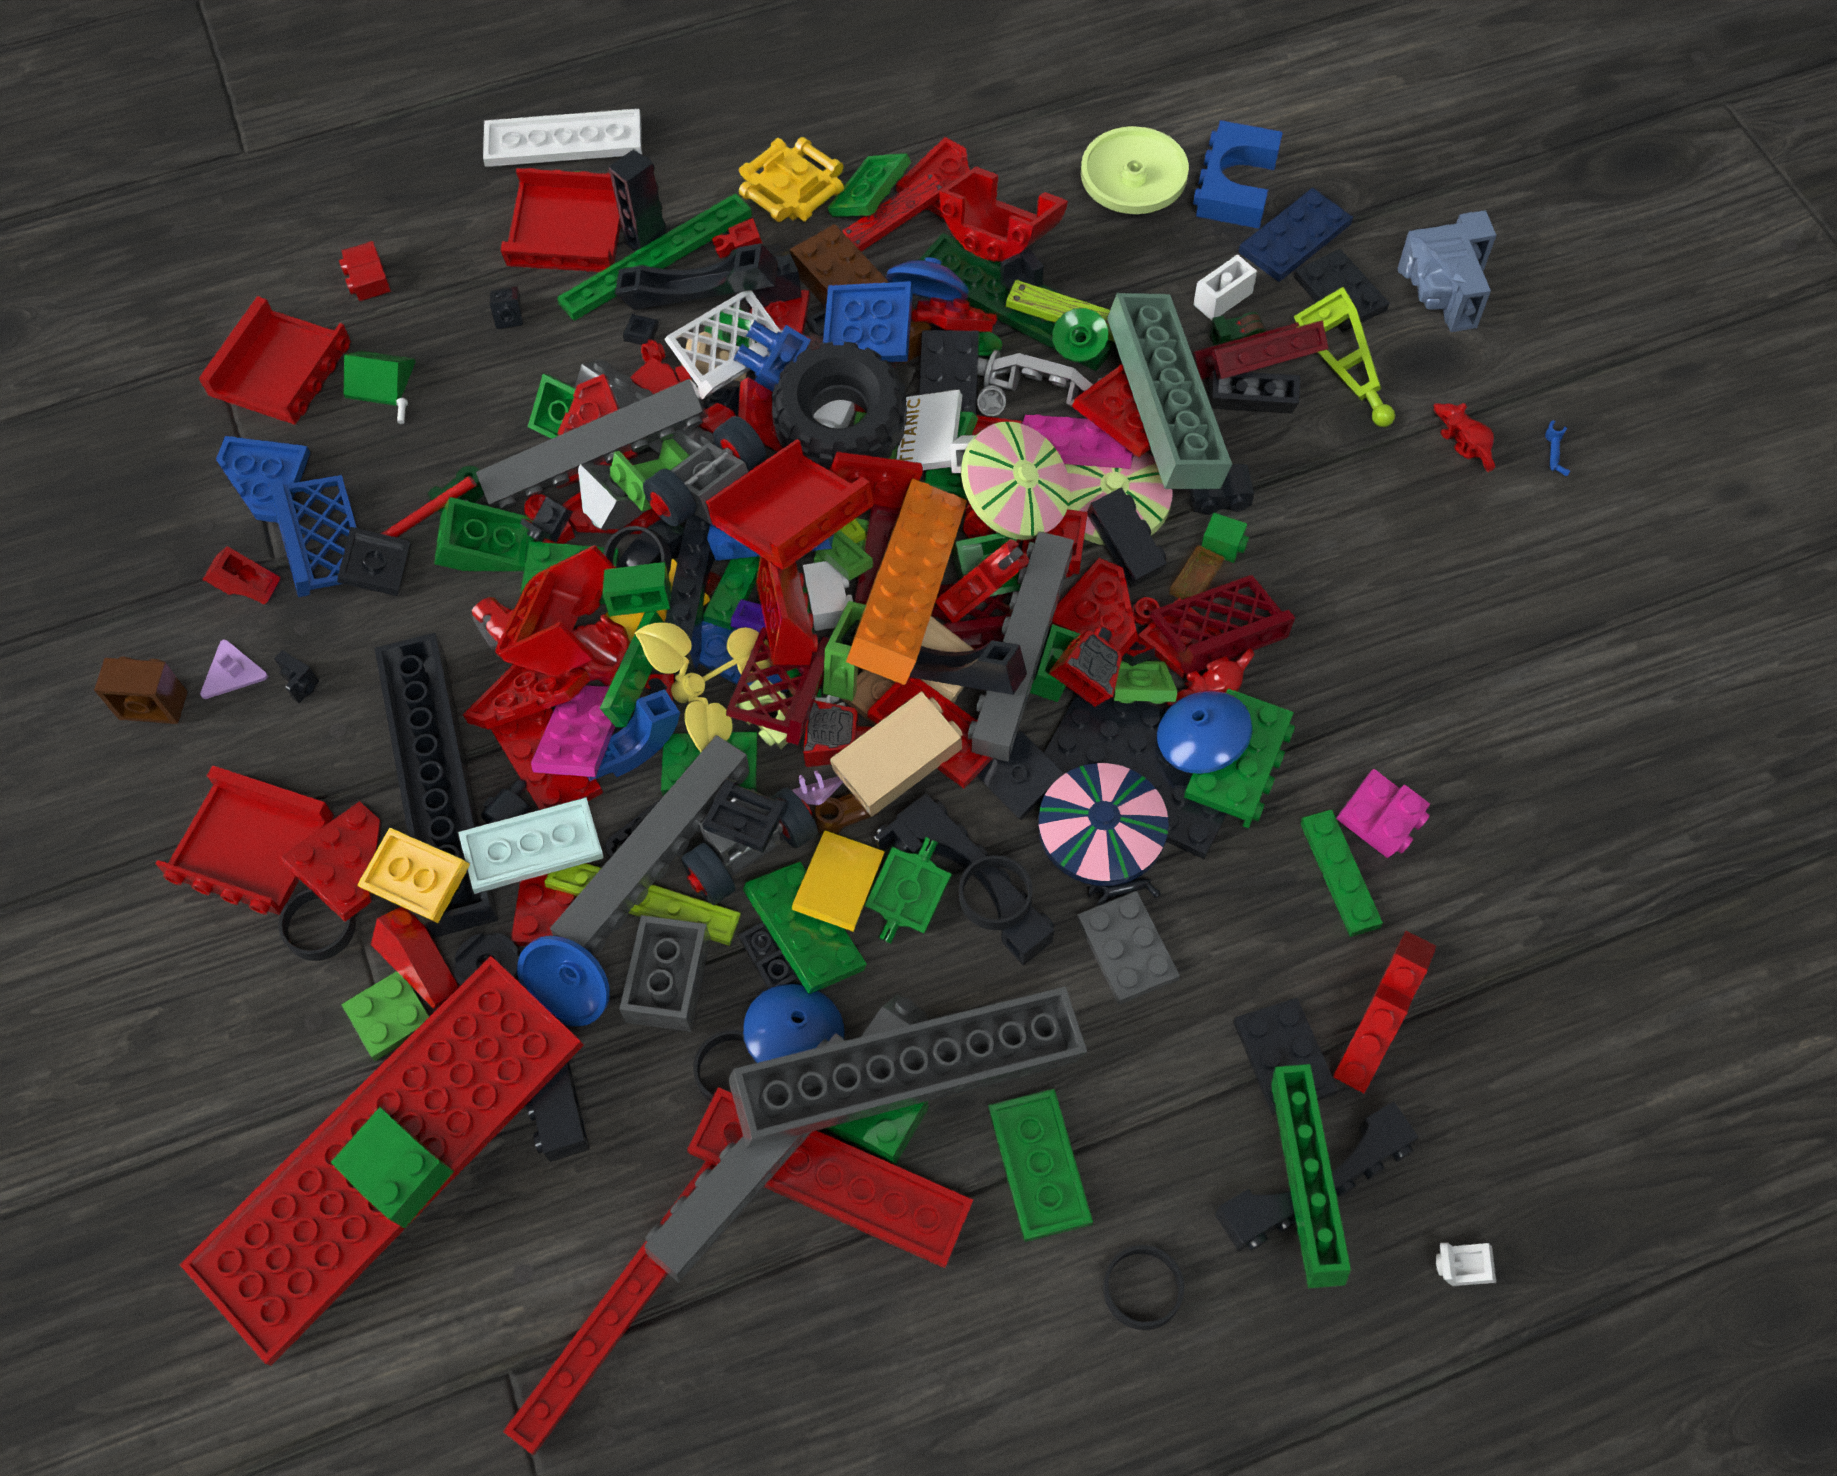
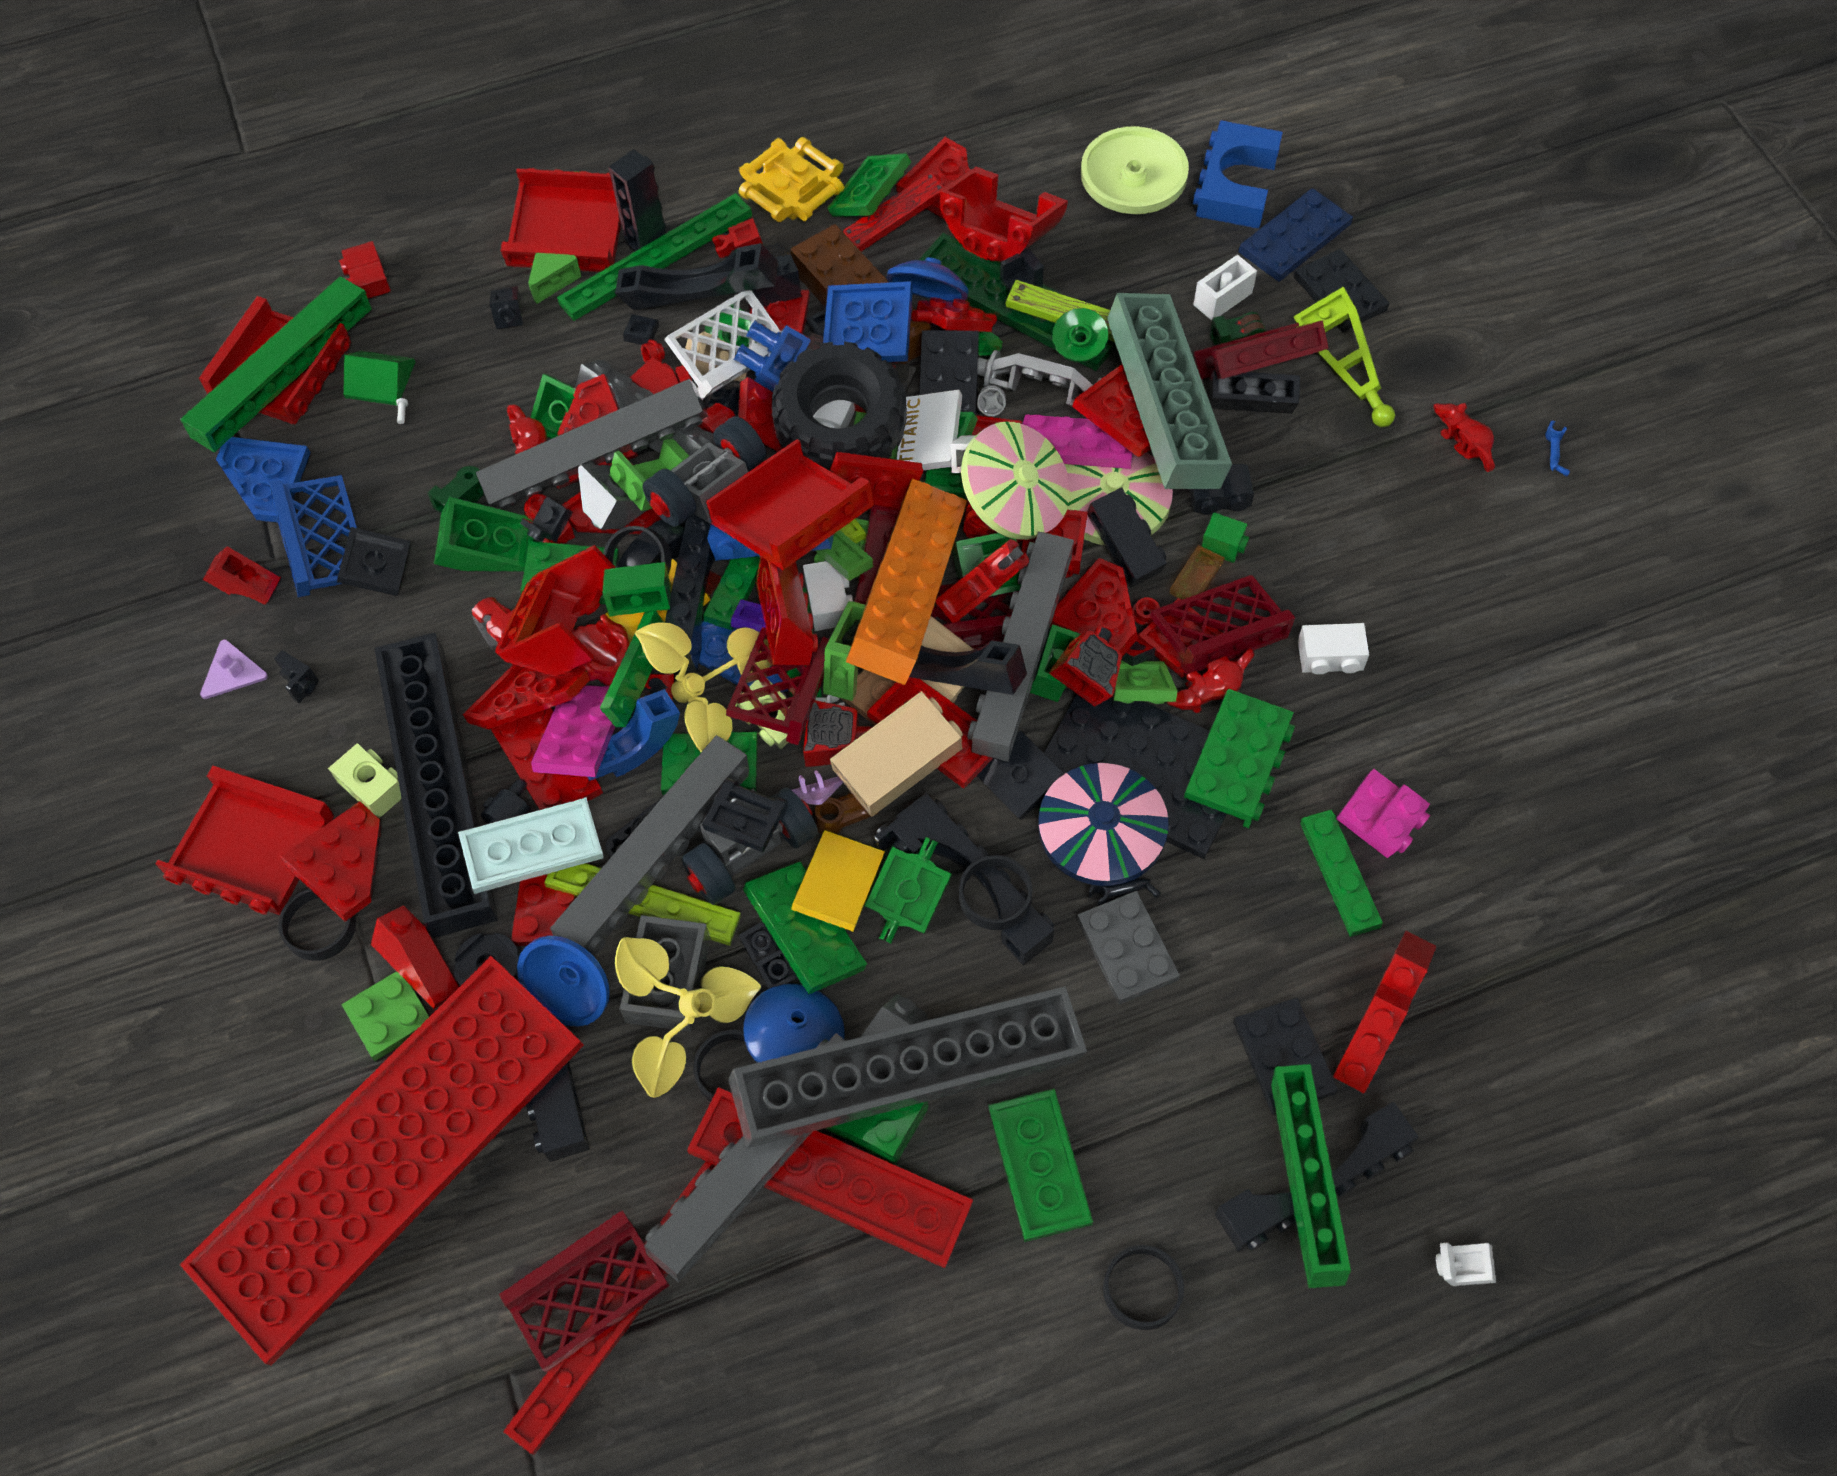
reddish brown brick [94,656,188,724] -> none
green slope [331,1107,454,1228] -> none
yellow tile [357,828,470,923] -> none
red bar [381,476,476,538] -> none
white plate [483,109,642,167] -> none
blue dish [1157,691,1253,774] -> none
sand blue brick [1397,210,1496,332] -> none
none -> green brick [180,276,371,453]
none -> yellowish green brick [328,743,402,818]
none -> dark red fence [499,1210,670,1373]
none -> red animal [507,404,547,454]
none -> bright green slope [528,253,582,304]
none -> light yellow plant [615,937,761,1098]
none -> white brick [1298,623,1369,674]

